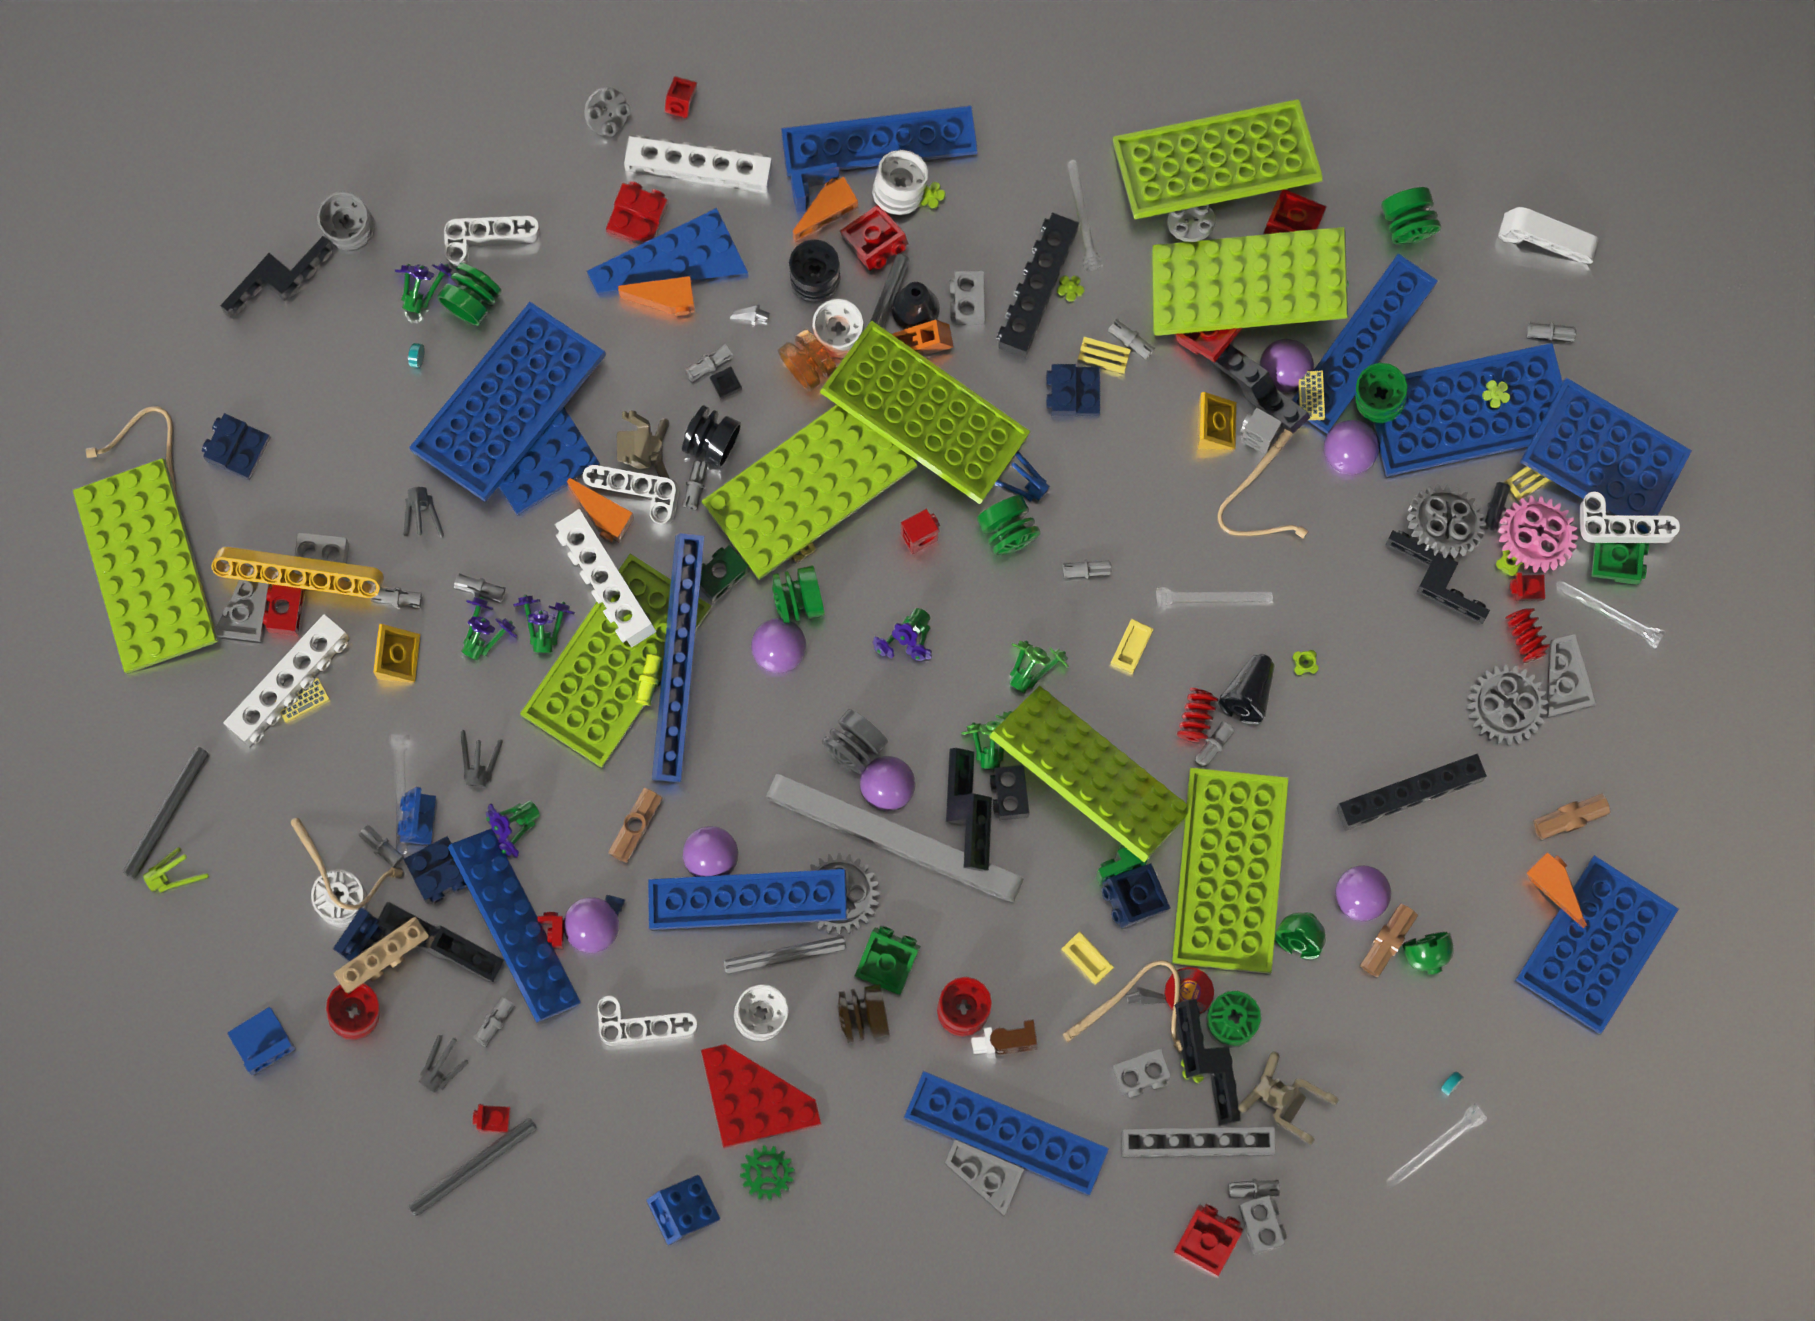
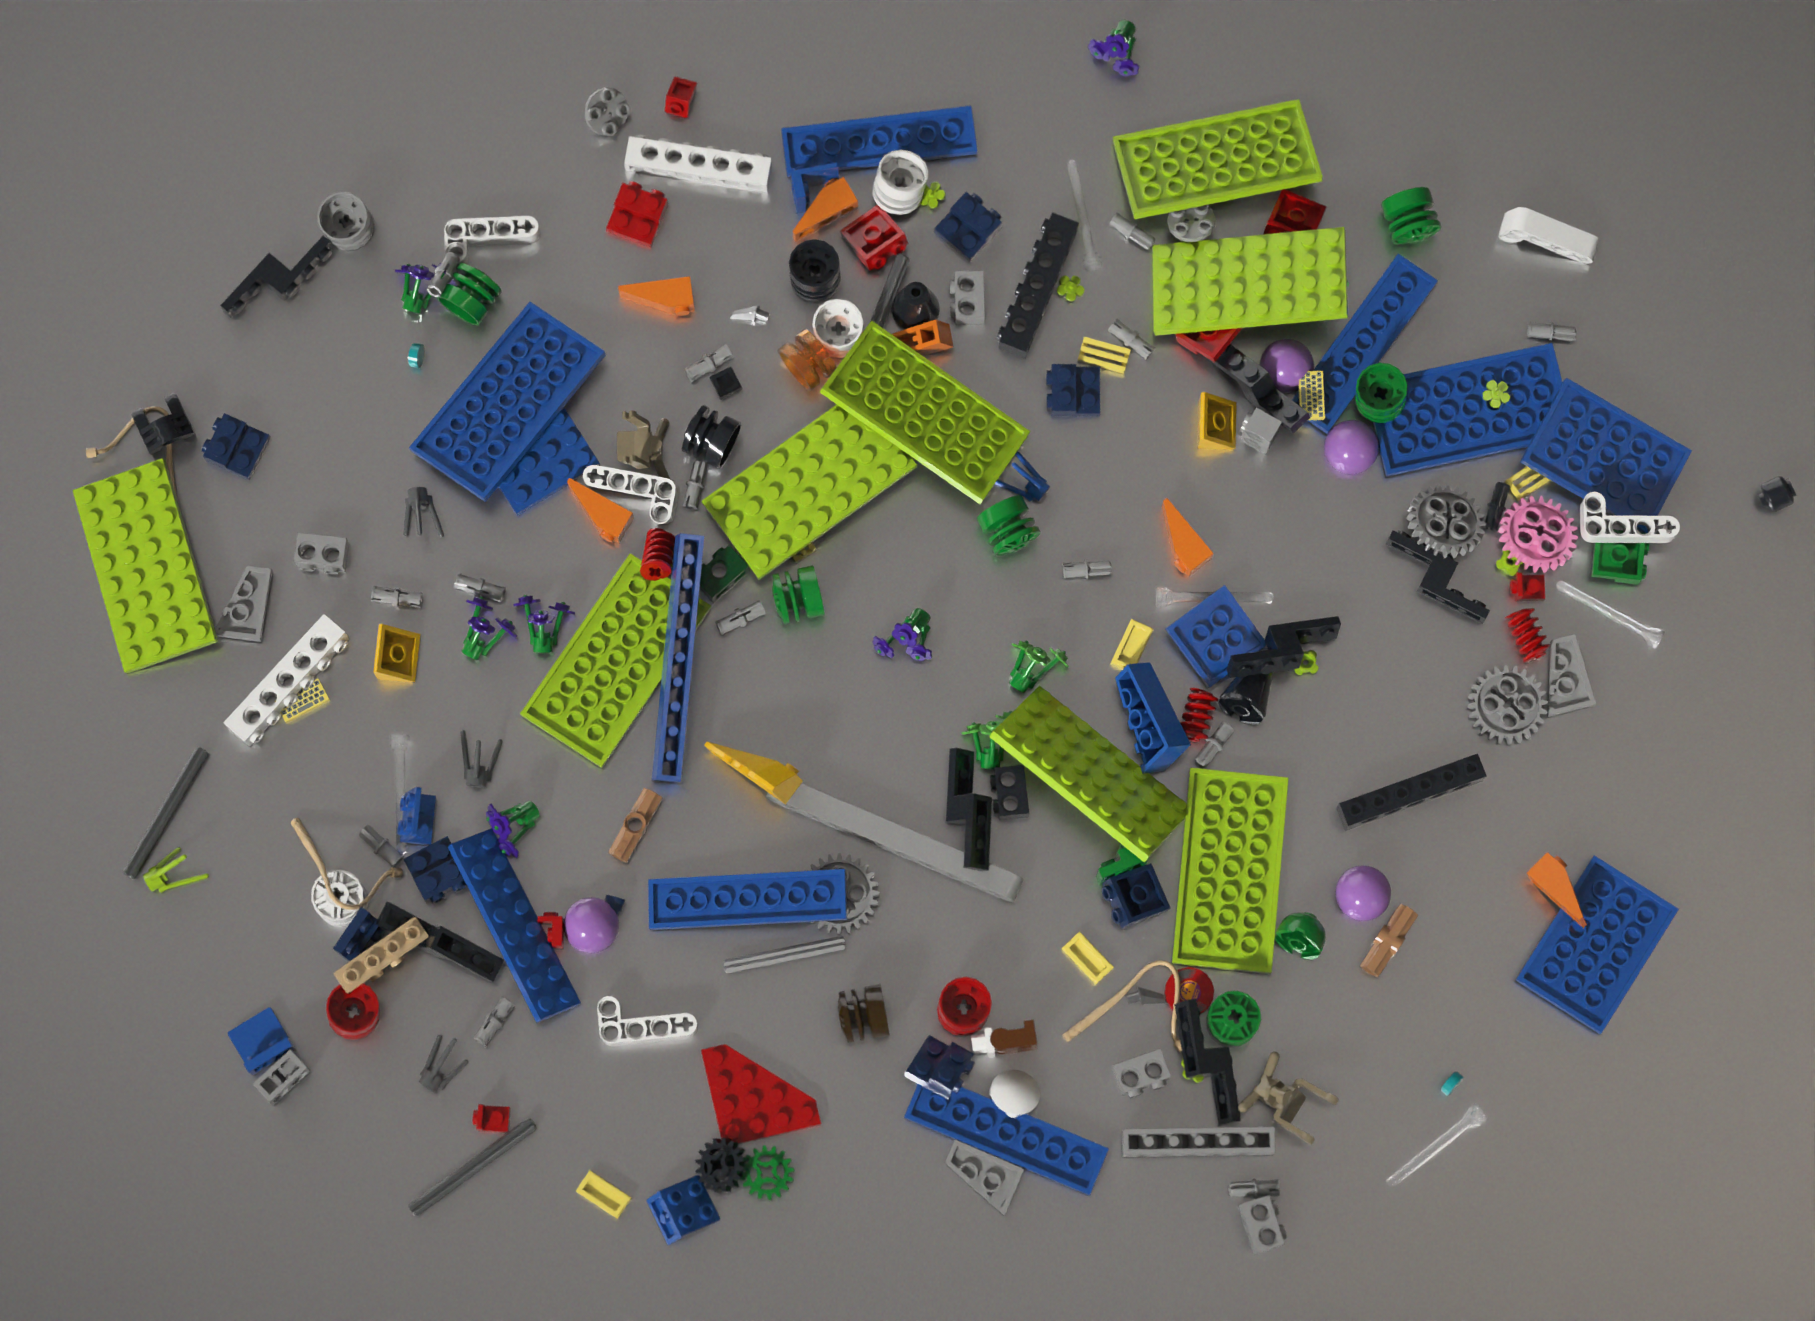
yellow beam [211,547,384,598] -> none
red brick [263,584,305,636] -> none
white brick [555,509,657,647] -> none
blue wing [587,208,748,293] -> none
neon yellow pin [635,654,662,706] -> none
medium lavender piece [683,826,738,877] -> none
white wheel [734,985,788,1042] -> none
medium lavender piece [751,618,806,673] -> none
dark grey wheel [822,709,888,774] -> none
green plate [855,926,921,995] -> none
medium lavender piece [860,756,915,811] -> none
red brick [901,509,940,554] -> none
red plate [1174,1204,1244,1276] -> none
tan piece [1217,429,1309,539] -> none
green cylinder [1402,932,1454,975] -> none
medium nougat piece [1533,793,1611,840] -> none
none -> black piece [131,392,195,455]
none -> light grey brick [253,1050,310,1105]
none -> light grey pin [427,252,460,297]
none -> light yellow tile [576,1170,632,1219]
none -> red piece [640,528,675,581]
none -> black gear [695,1138,749,1193]
none -> yellow wedge [704,742,803,805]
none -> light grey pin [715,600,766,635]
none -> dark blue plate [904,1035,975,1100]
none -> dark blue plate [934,192,1002,262]
none -> white dish [990,1070,1040,1118]
none -> dark purple plant [1088,20,1139,76]
none -> light grey axle [1109,213,1155,249]
none -> blue wedge [1115,662,1191,774]
none -> orange slope [1162,498,1214,577]
none -> blue plate [1165,585,1266,688]
none -> black bracket [1227,616,1341,678]
none -> black head [1758,476,1797,512]

